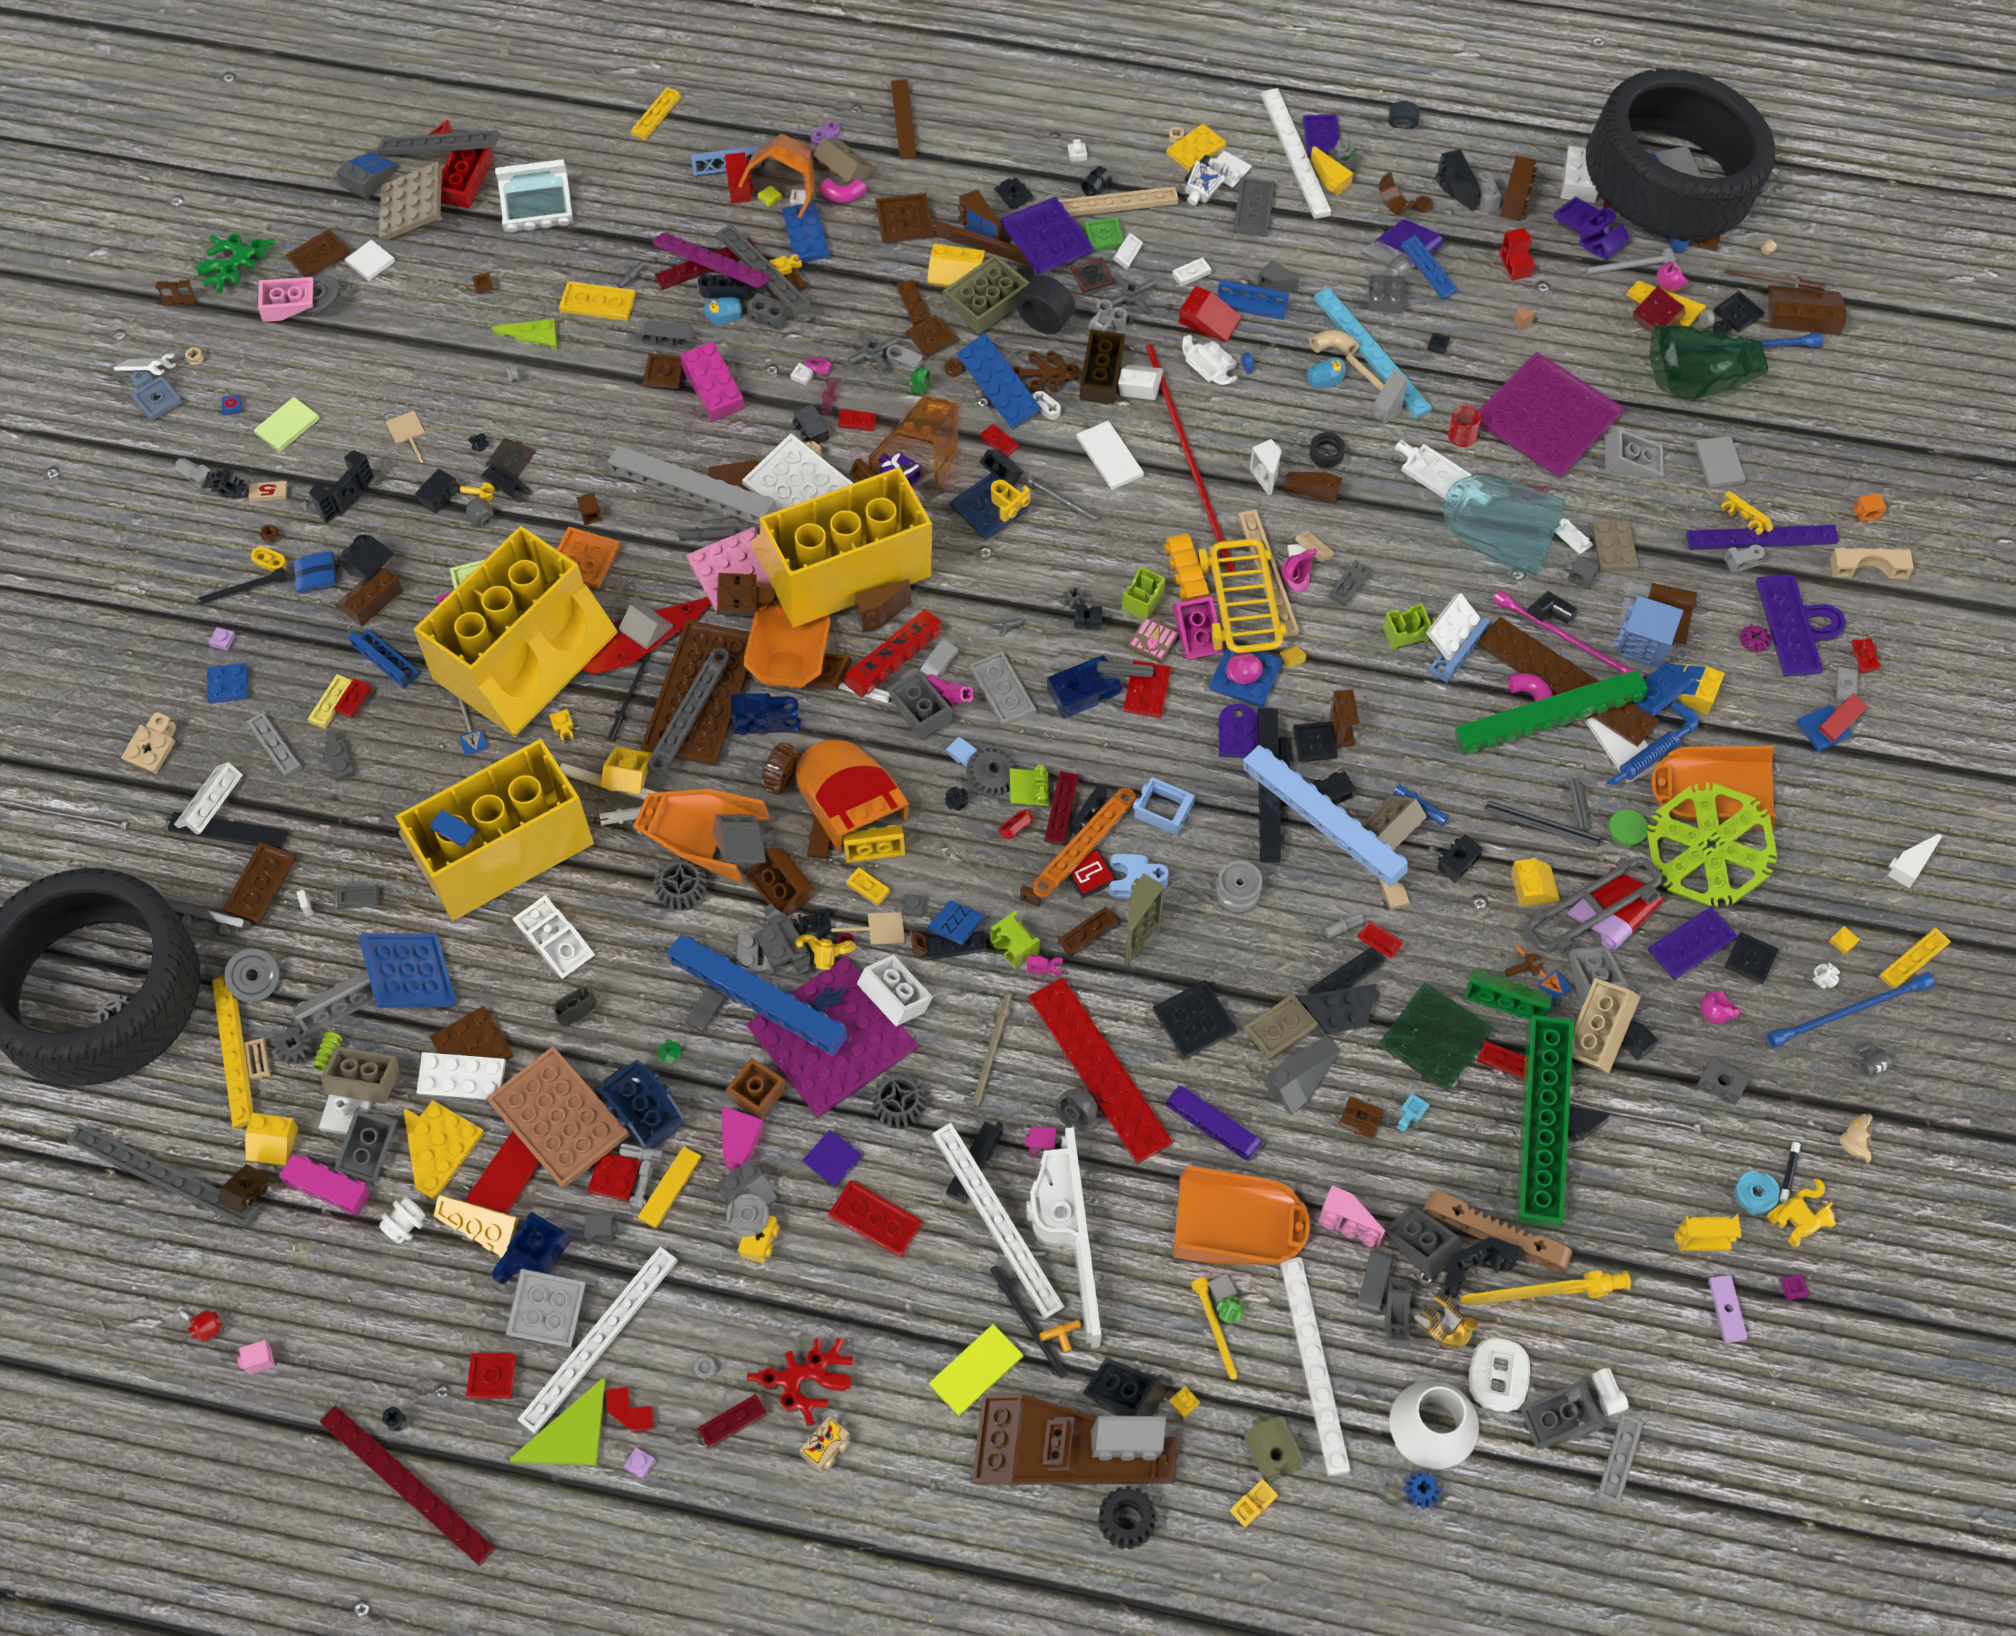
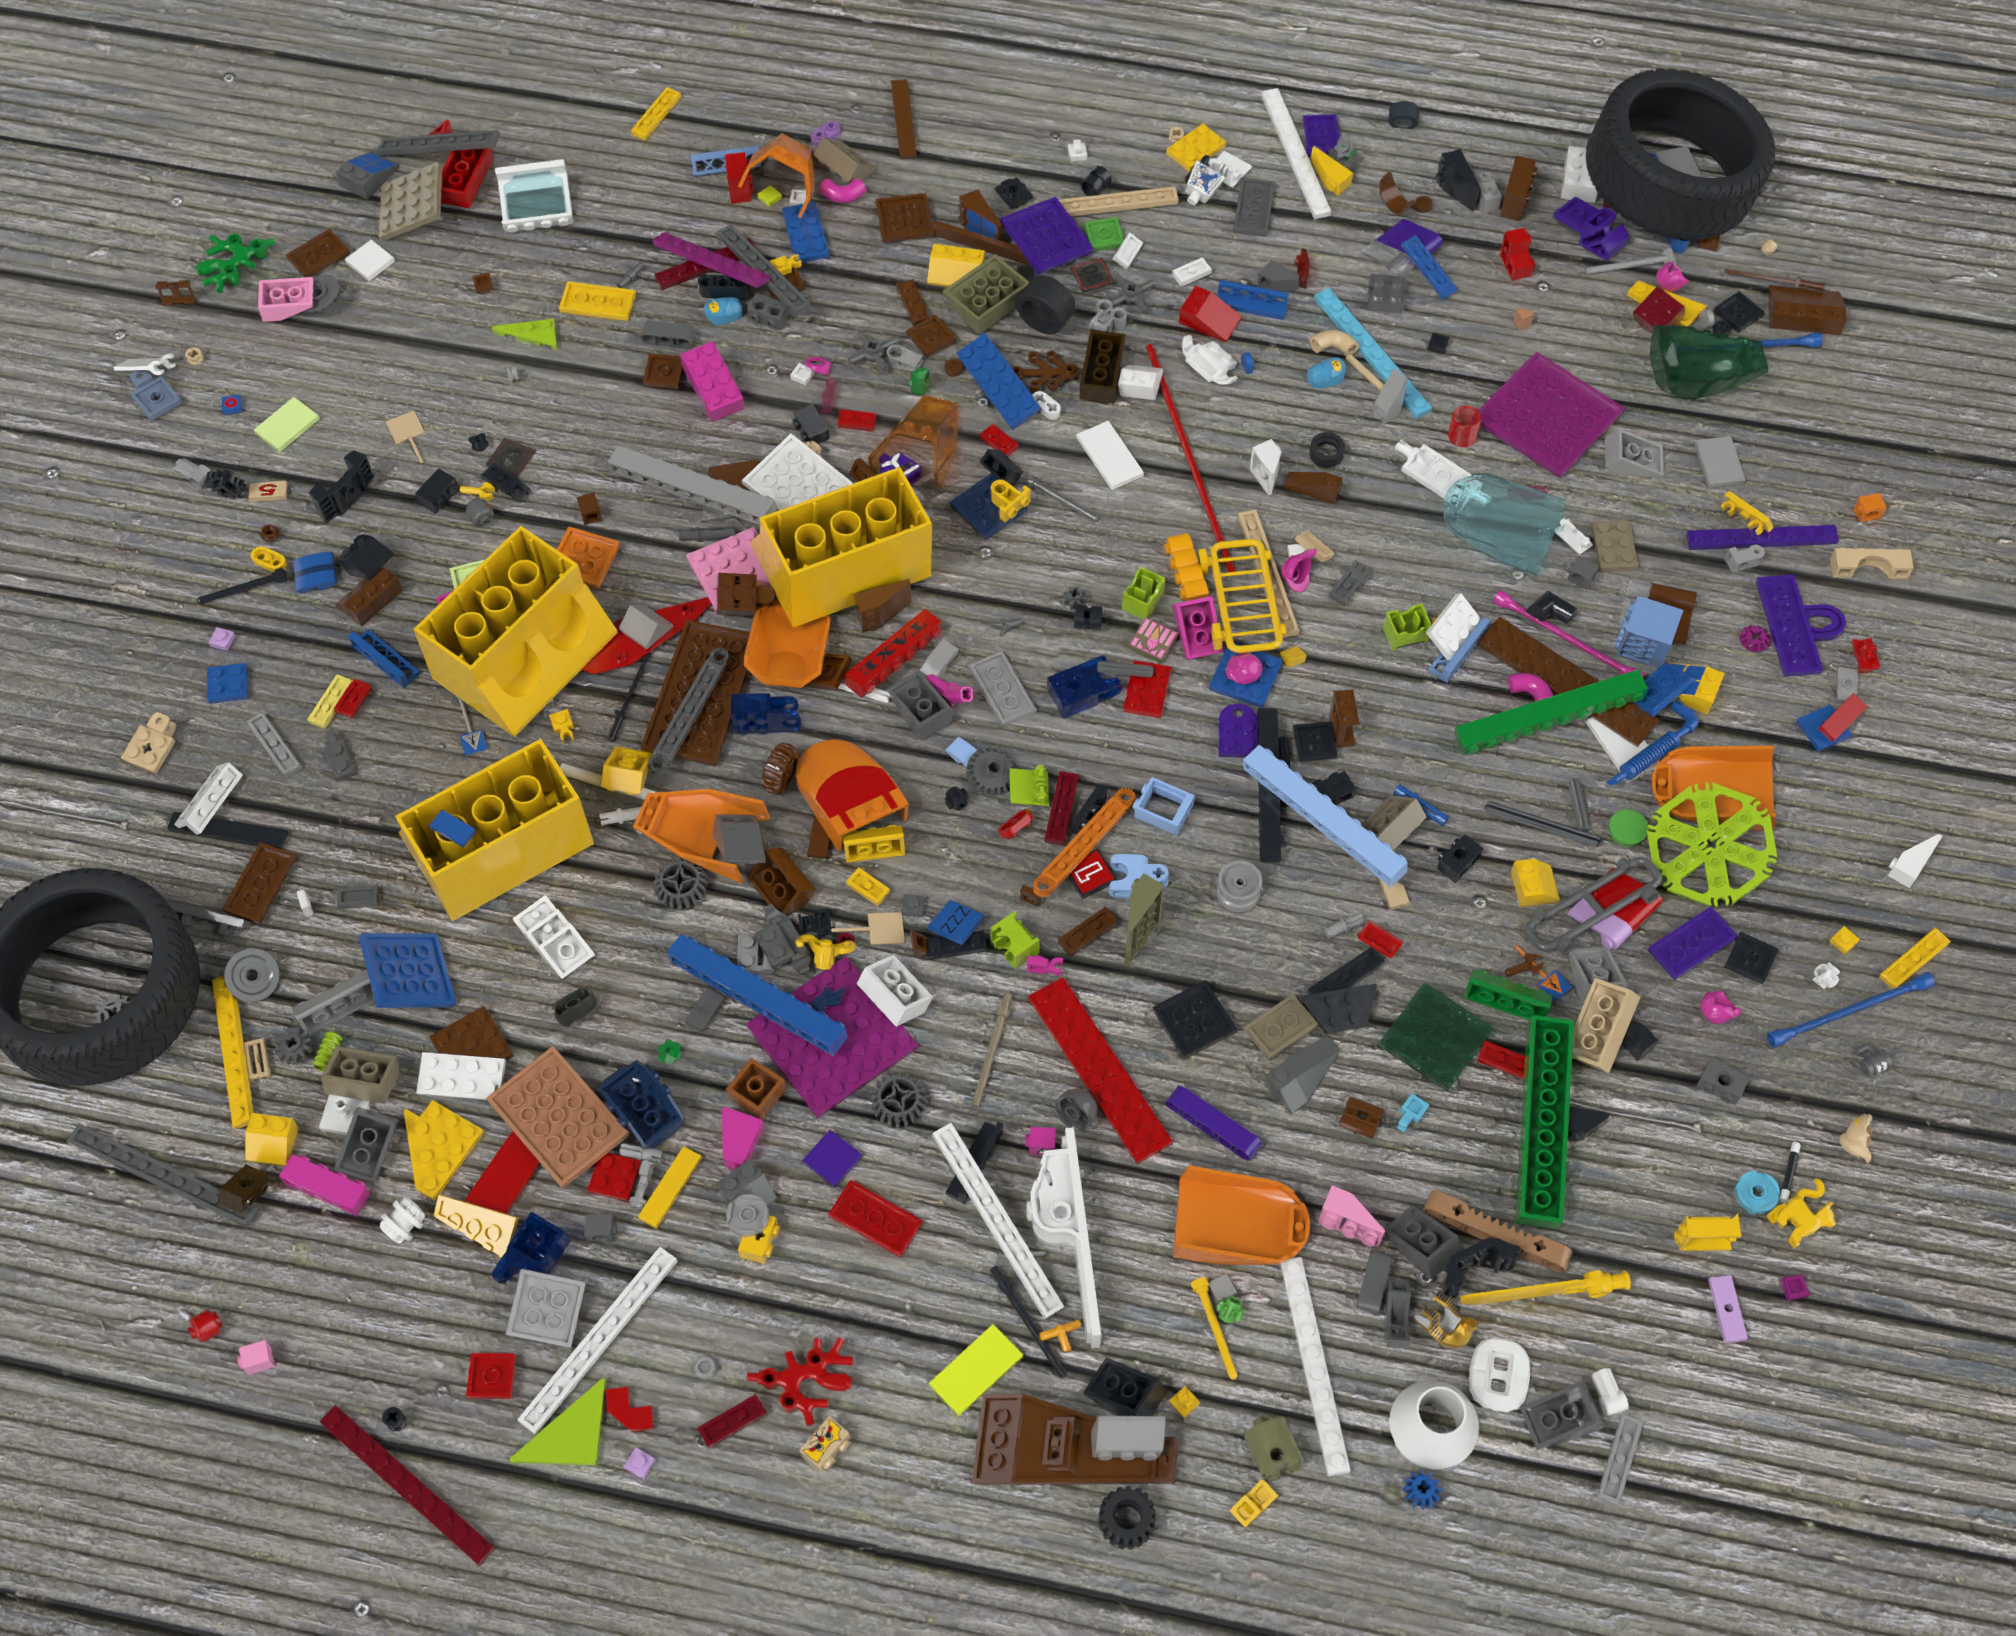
none -> clear red slope [1295,248,1310,289]

